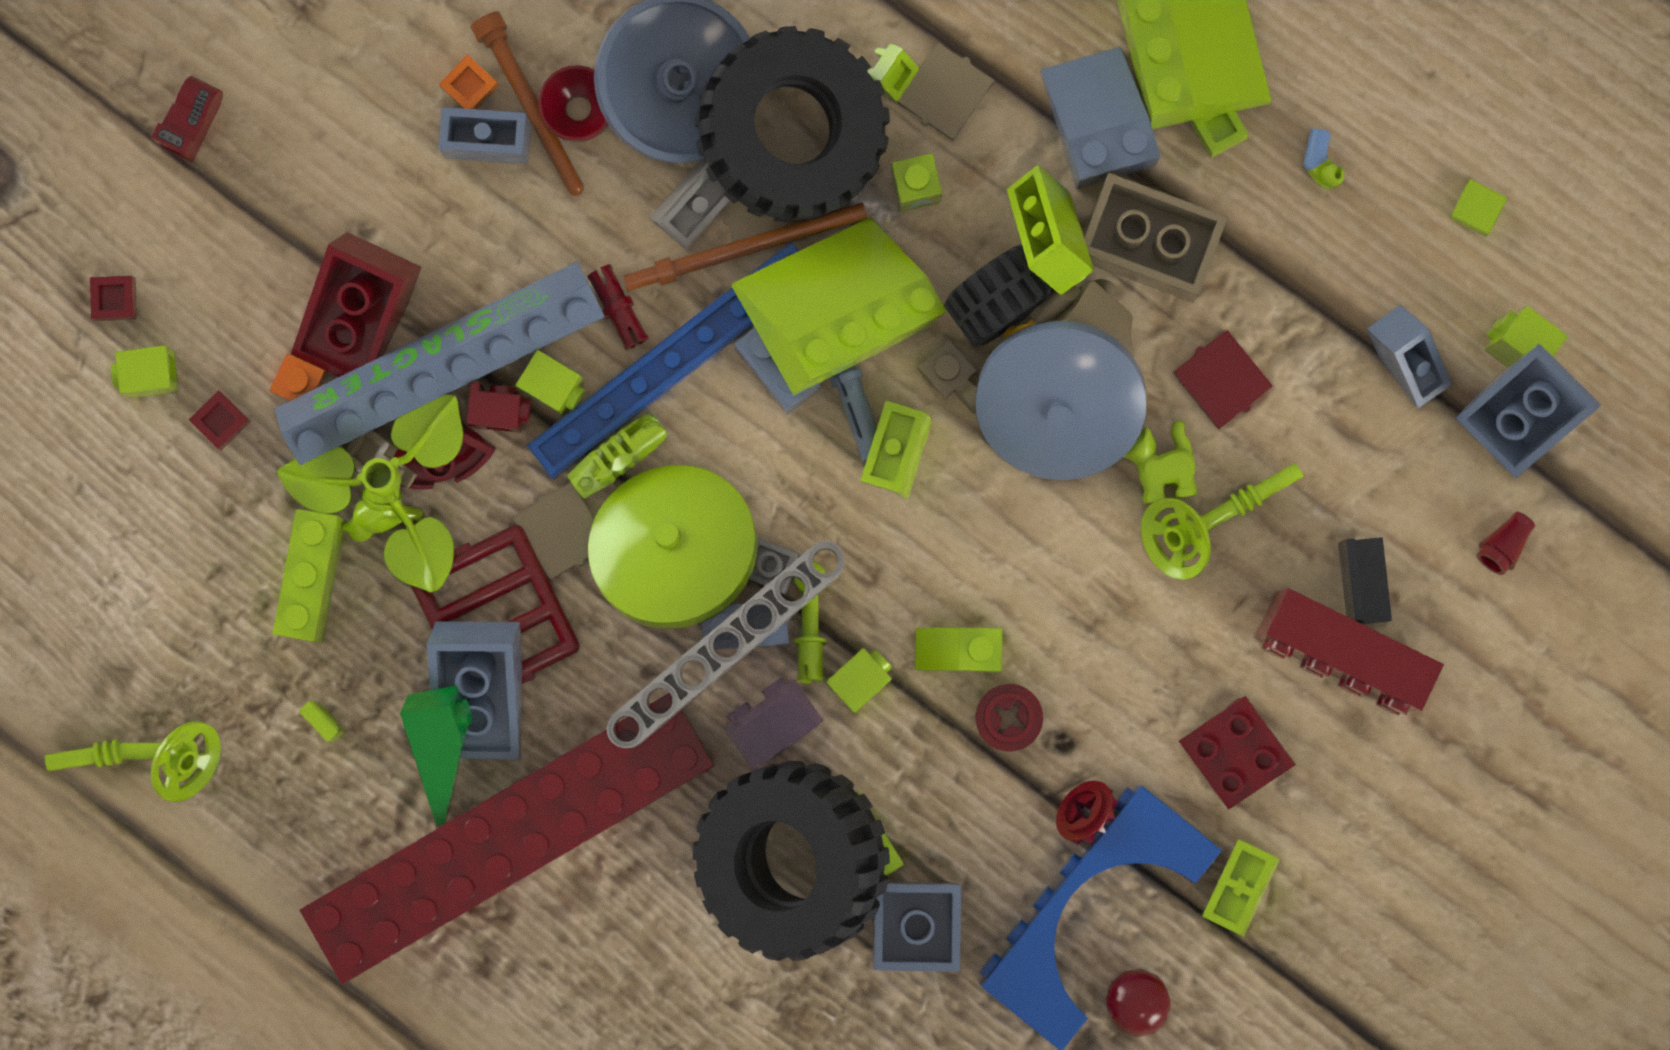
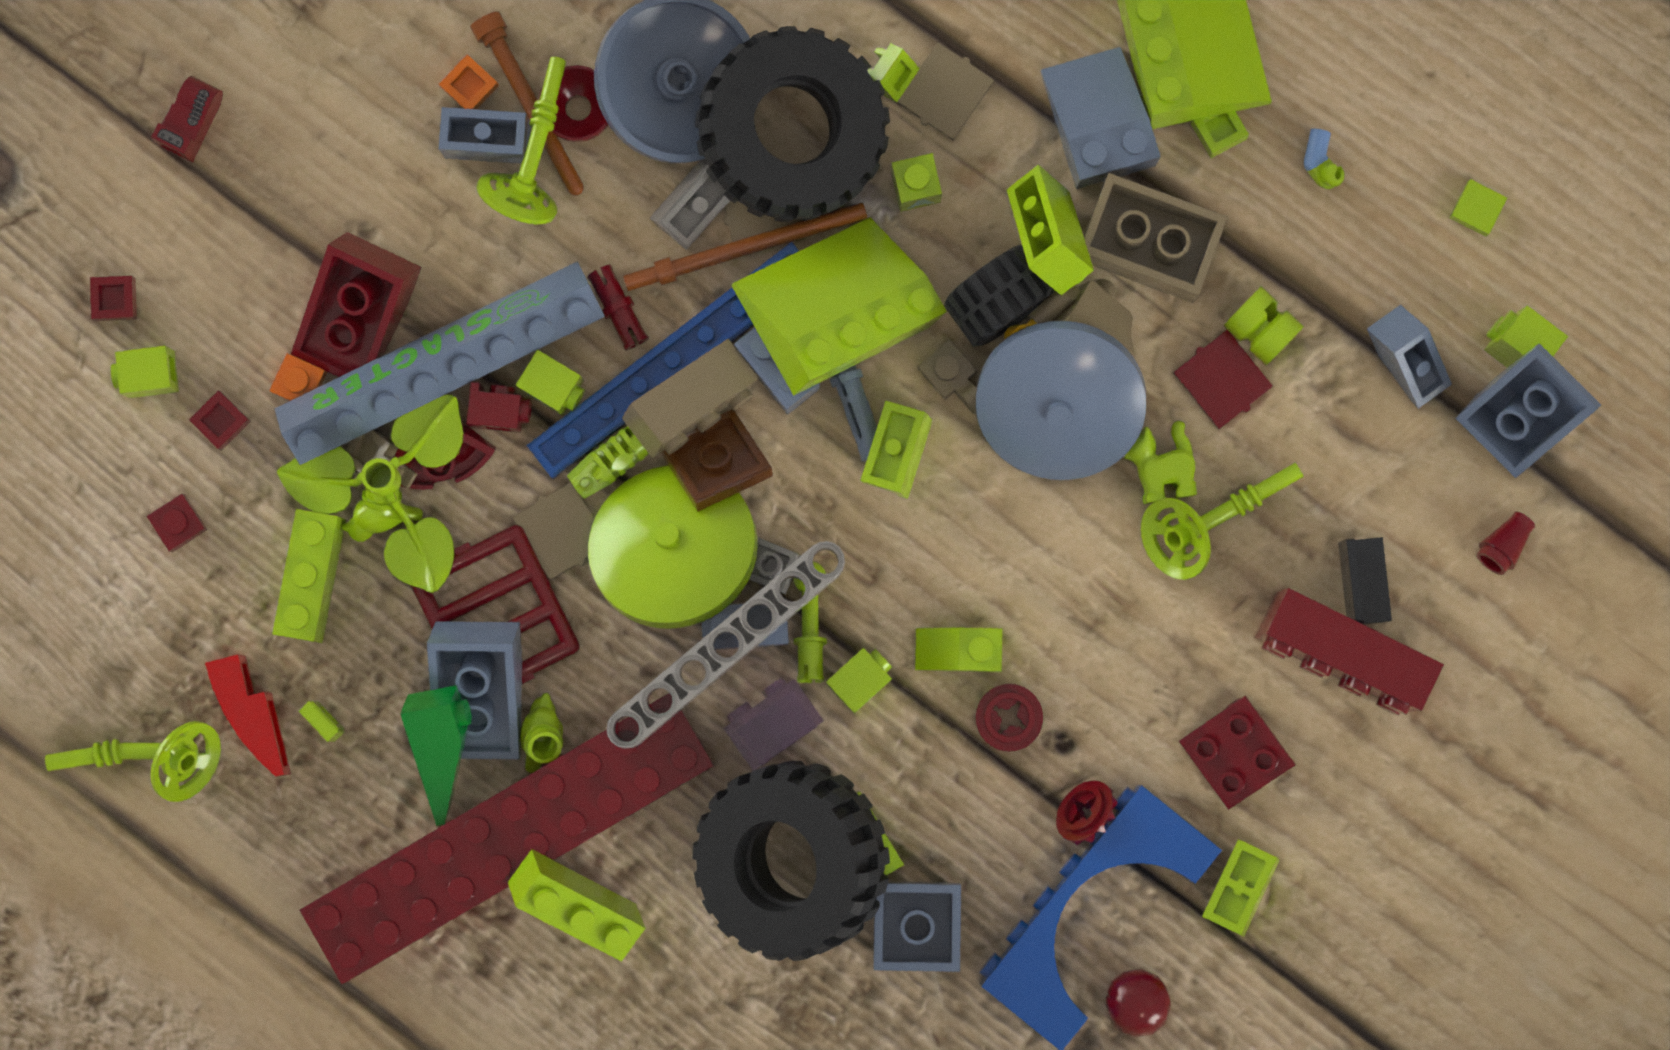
none -> dark red plate [146,494,208,553]
none -> red slope [205,654,291,777]
none -> lime dish [476,56,566,224]
none -> lime brick [508,849,646,962]
none -> lime animal [520,693,563,773]
none -> dark tan brick [622,338,759,458]
none -> reddish brown tile [661,409,773,512]
none -> lime wheel [1223,286,1304,366]

